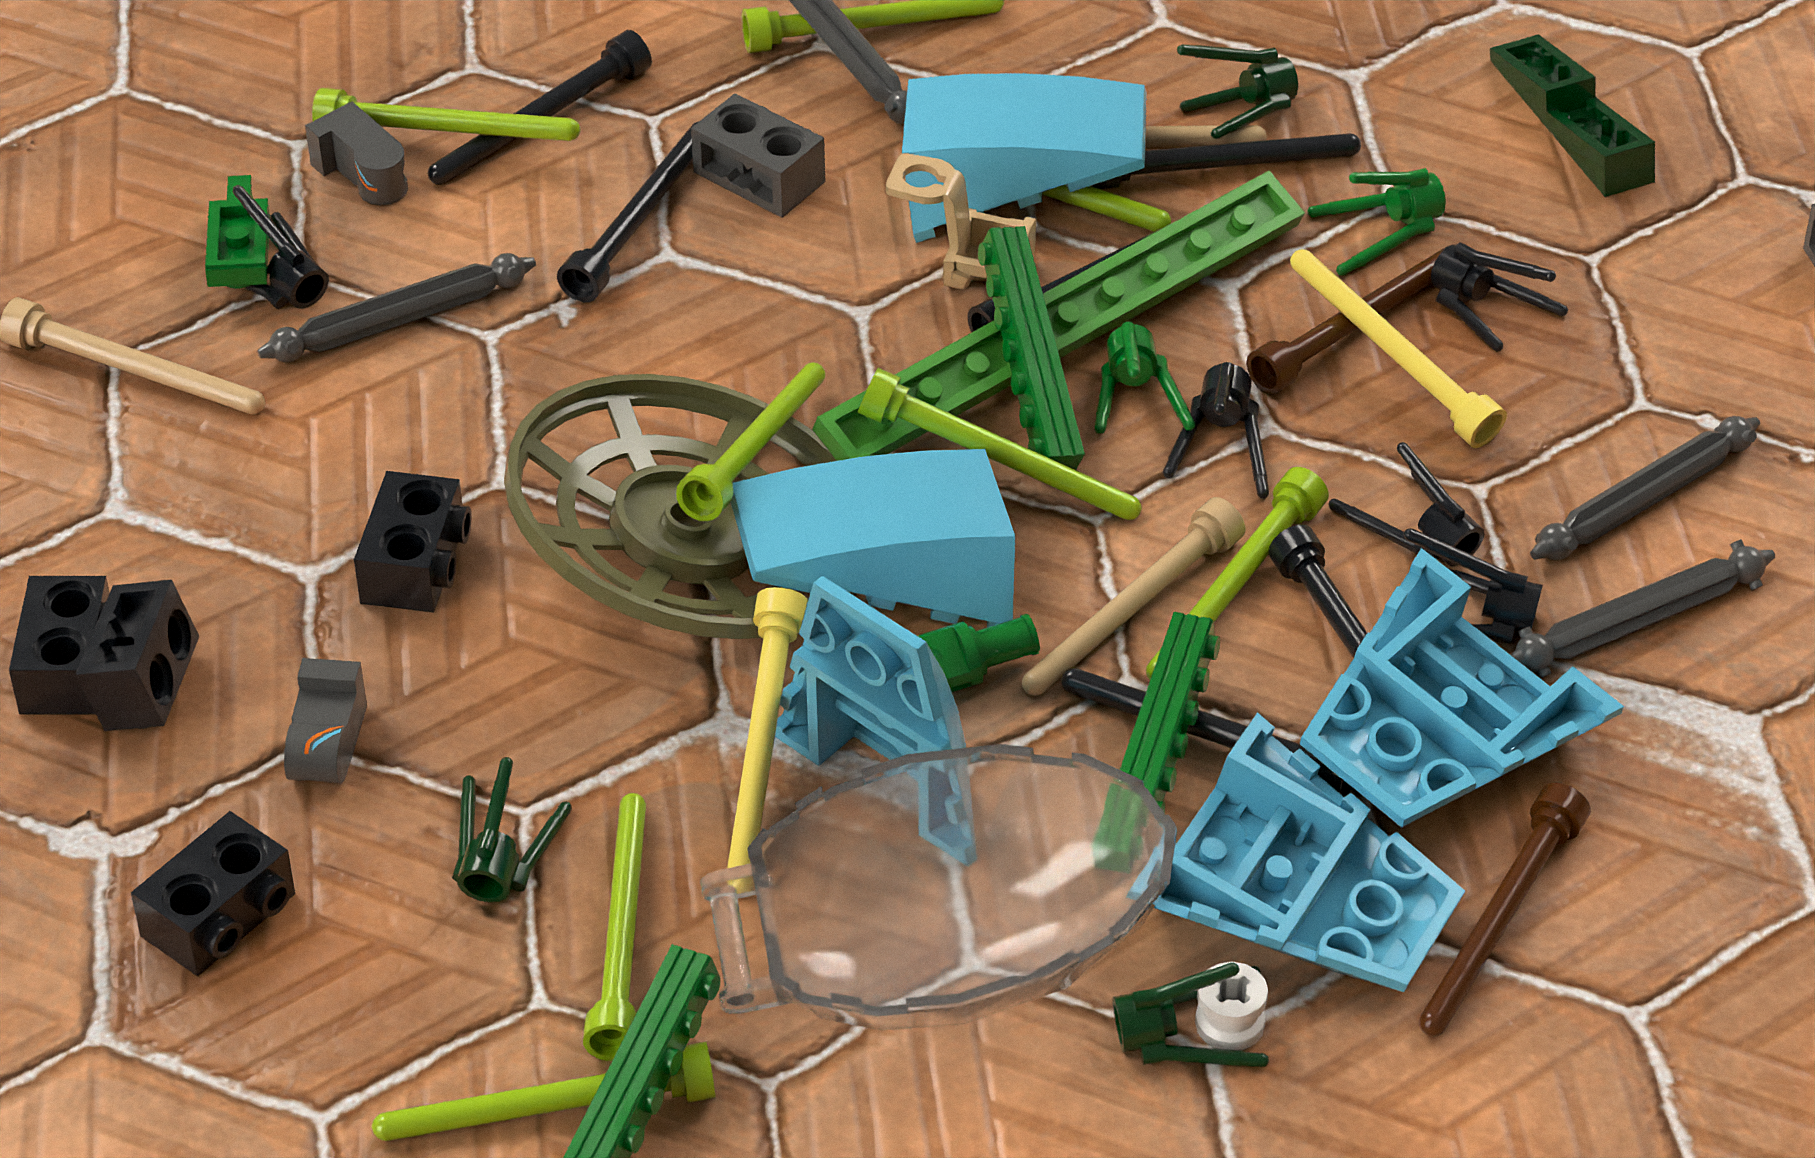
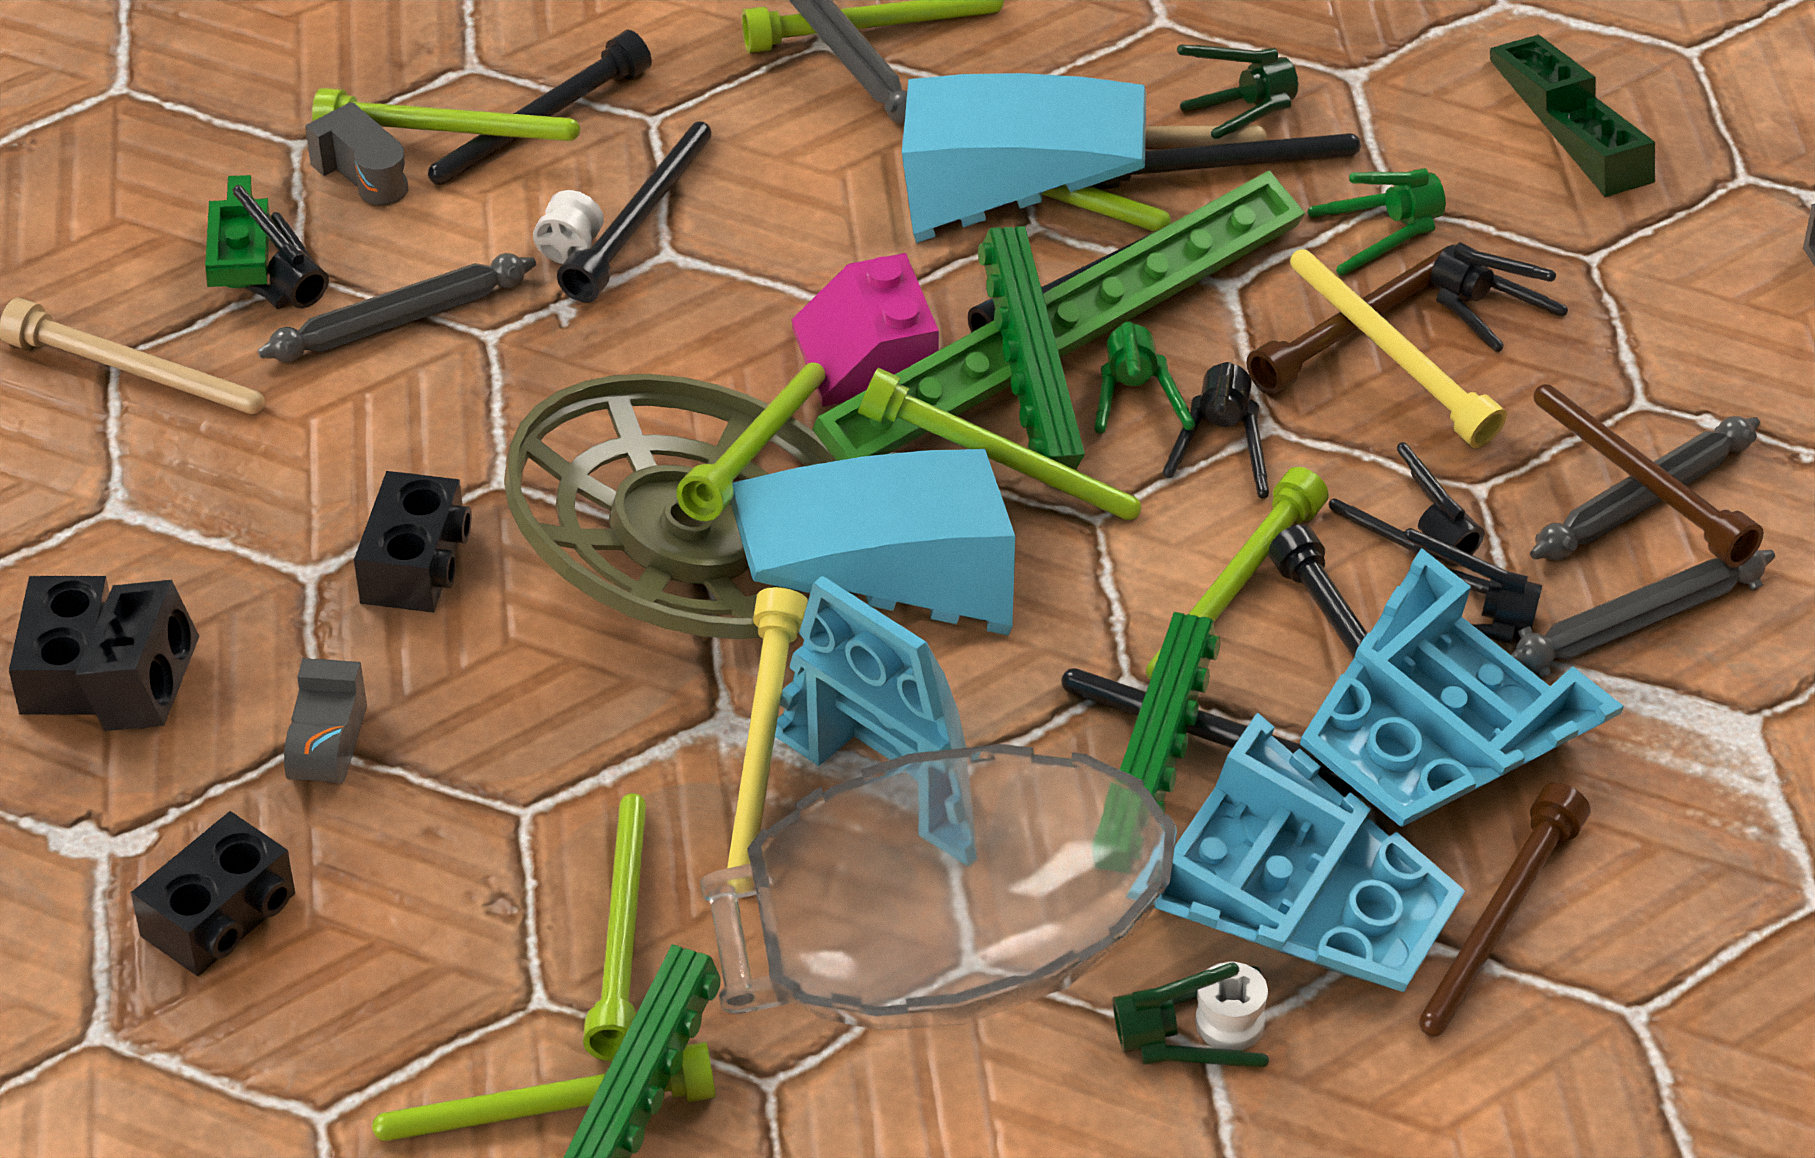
dark green plant [452,757,572,902] -> none
dark grey brick [691,93,825,218] -> none
tan piece [886,153,1036,290] -> none
green arm [918,614,1040,692] -> none
tan piece [1022,497,1246,696] -> none
none -> white wheel [533,190,604,264]
none -> dark pink slope [792,253,939,407]
none -> reddish brown piece [1533,384,1764,568]

